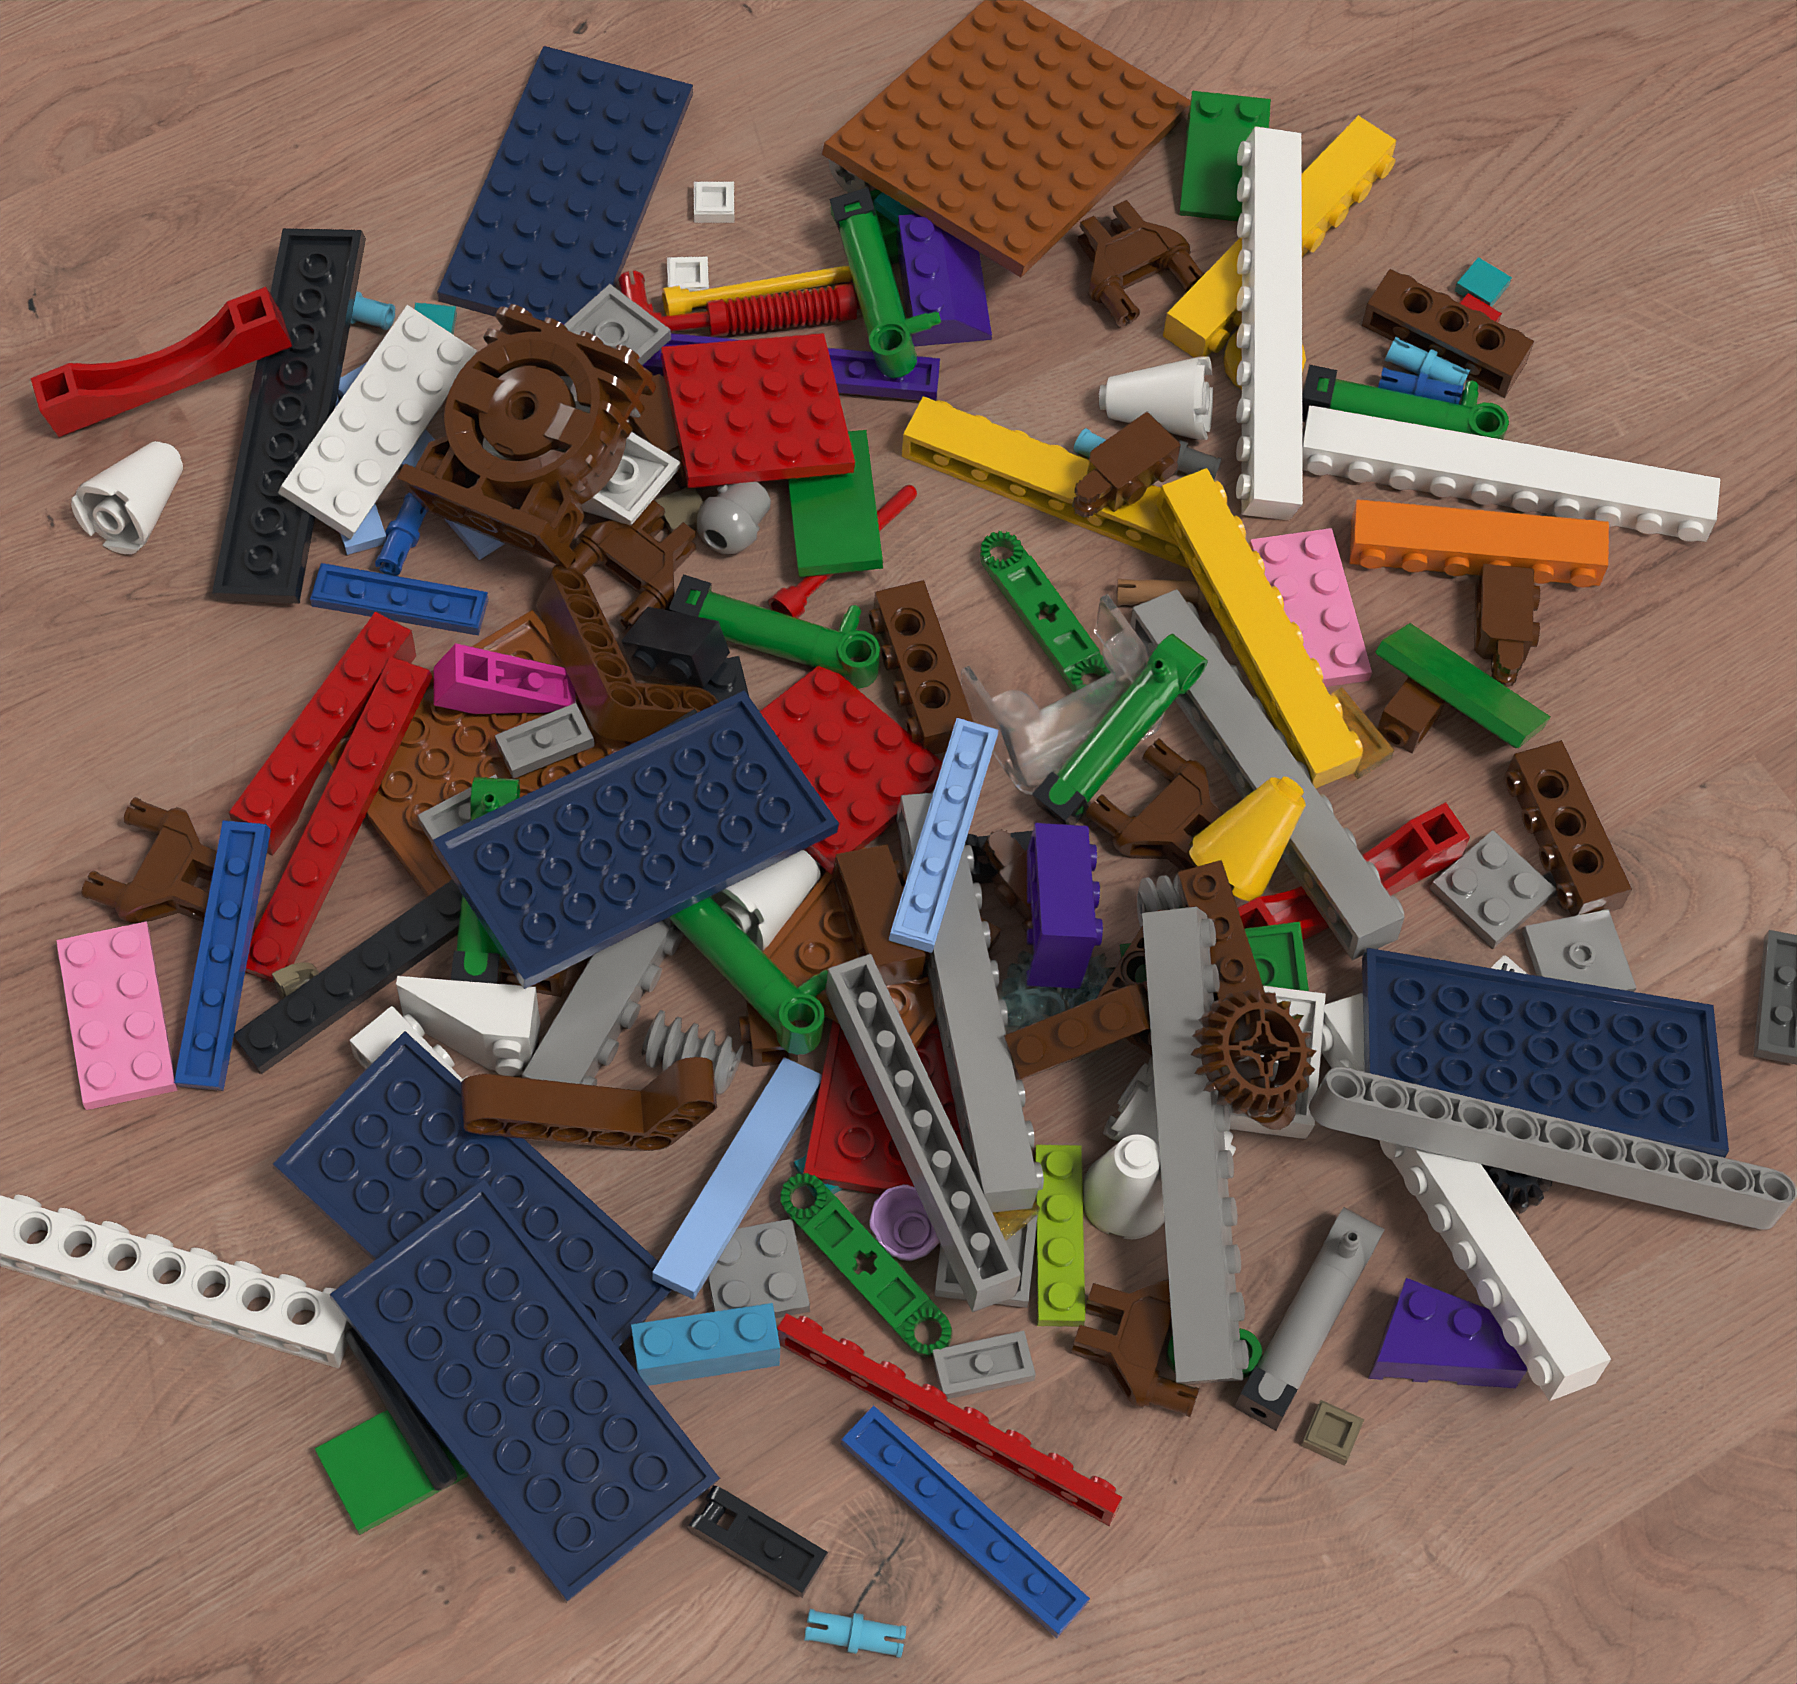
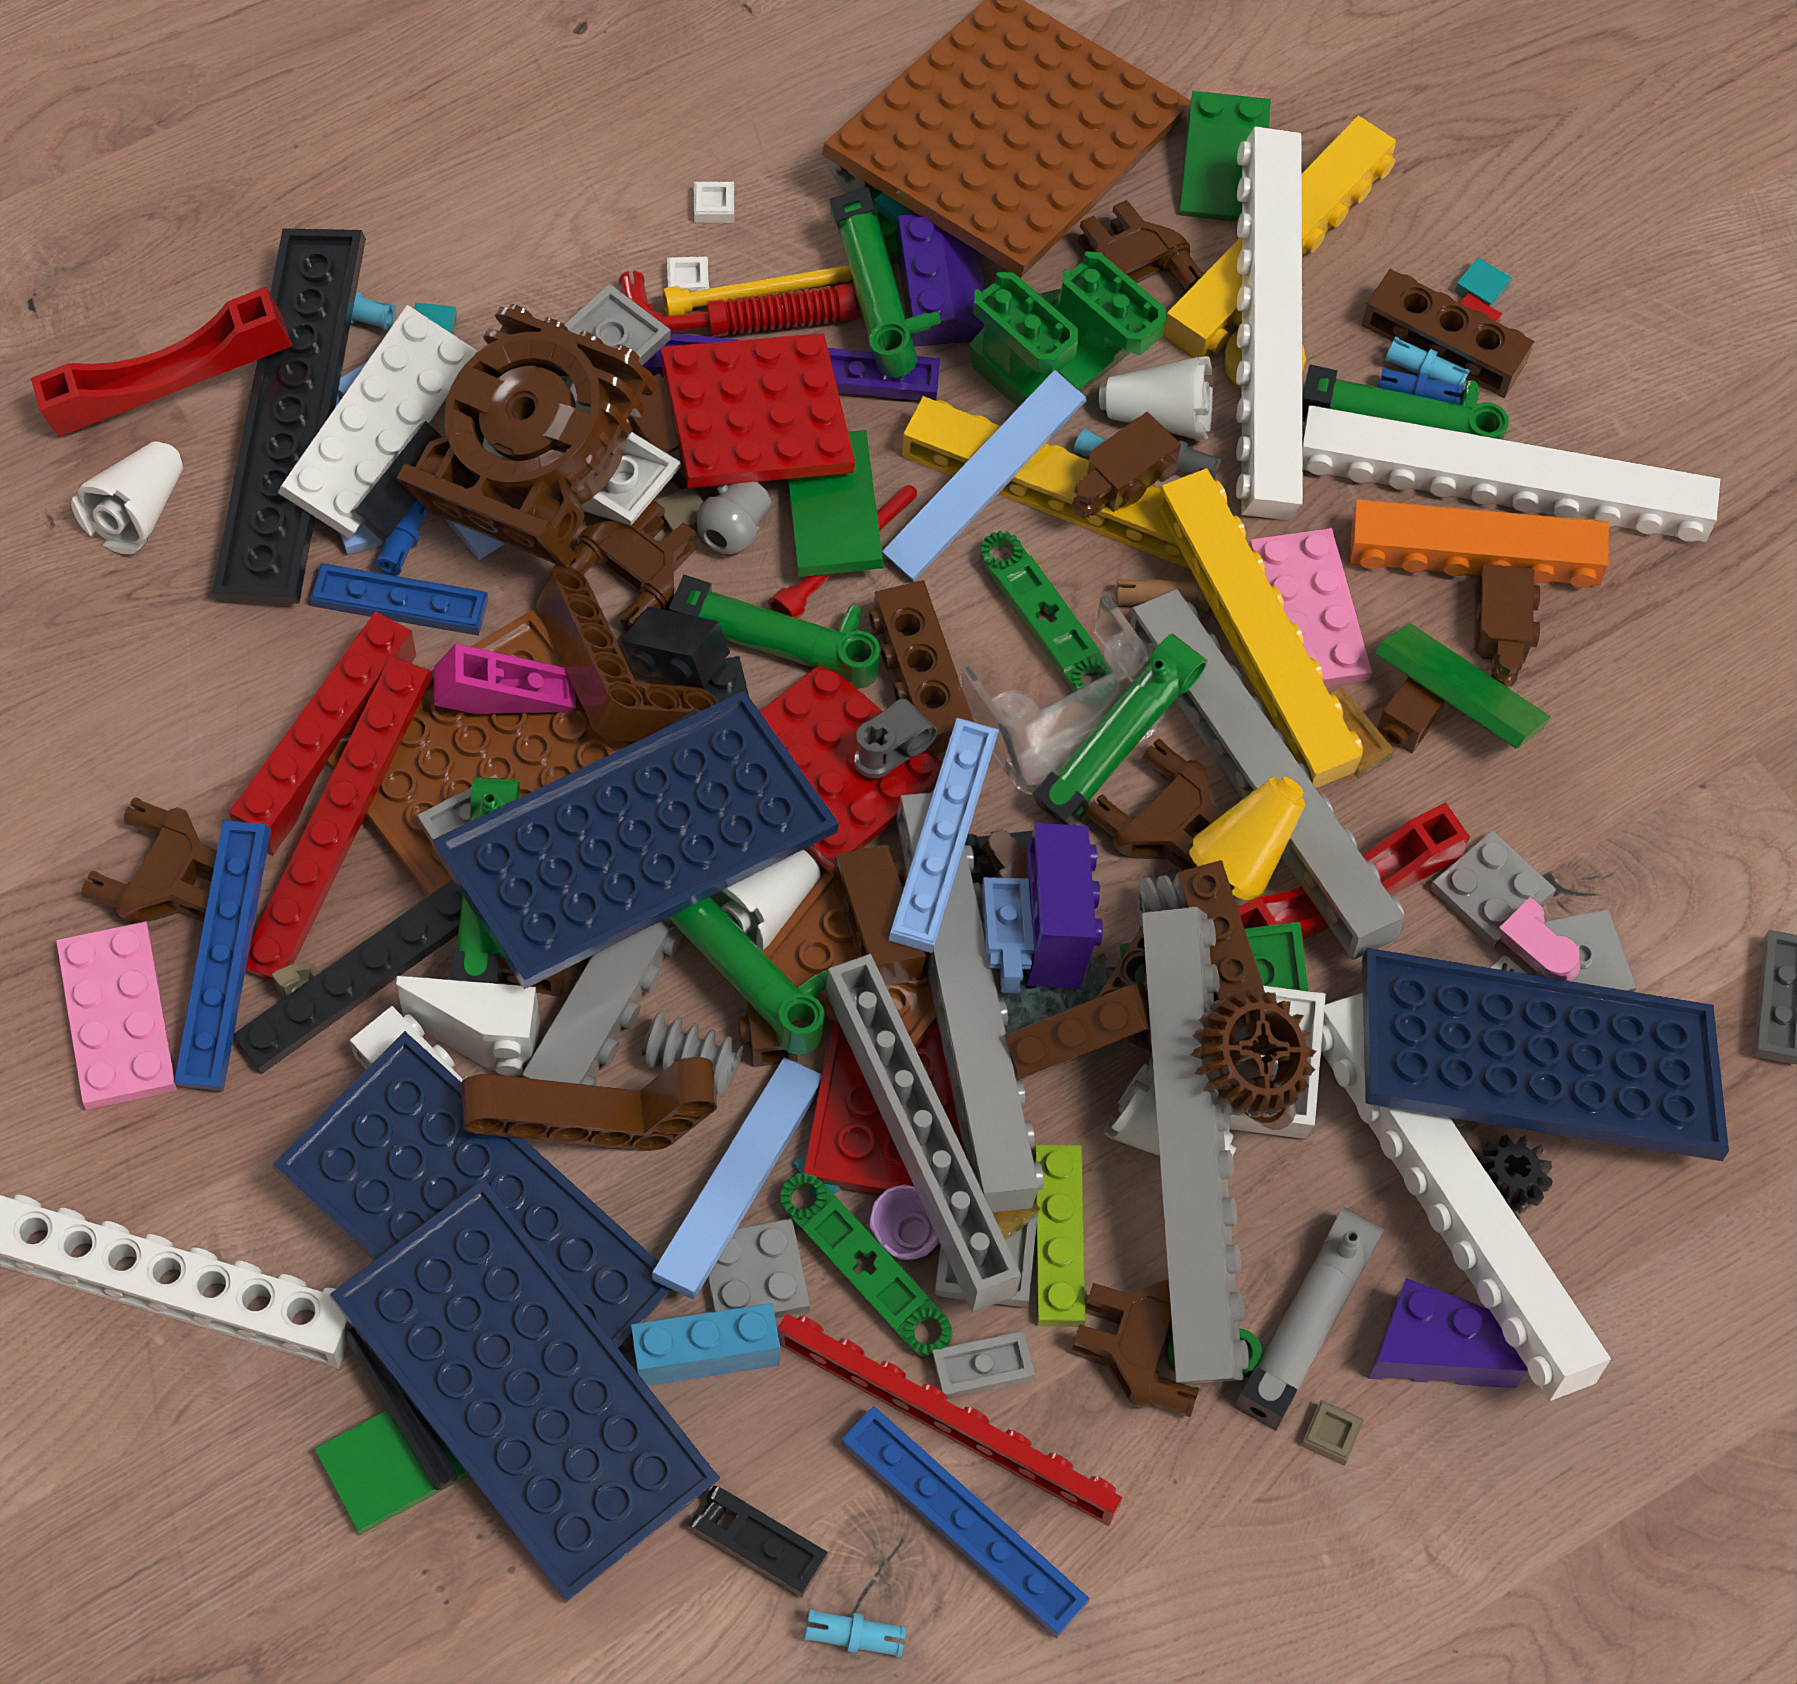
dark blue plate [437,46,693,323] -> none
light grey plate [495,703,594,779] -> none
white cone [1082,1134,1165,1239] -> none
light grey beam [1309,1067,1797,1230] -> none
reddish brown brick [1505,740,1632,917] -> none
none -> black tile [350,421,442,541]
none -> dark grey piece [854,699,937,778]
none -> light blue tile [882,370,1086,582]
none -> green piece [969,252,1166,407]
none -> medium blue hinge [982,877,1034,993]
none -> bright pink leg [1499,897,1581,981]

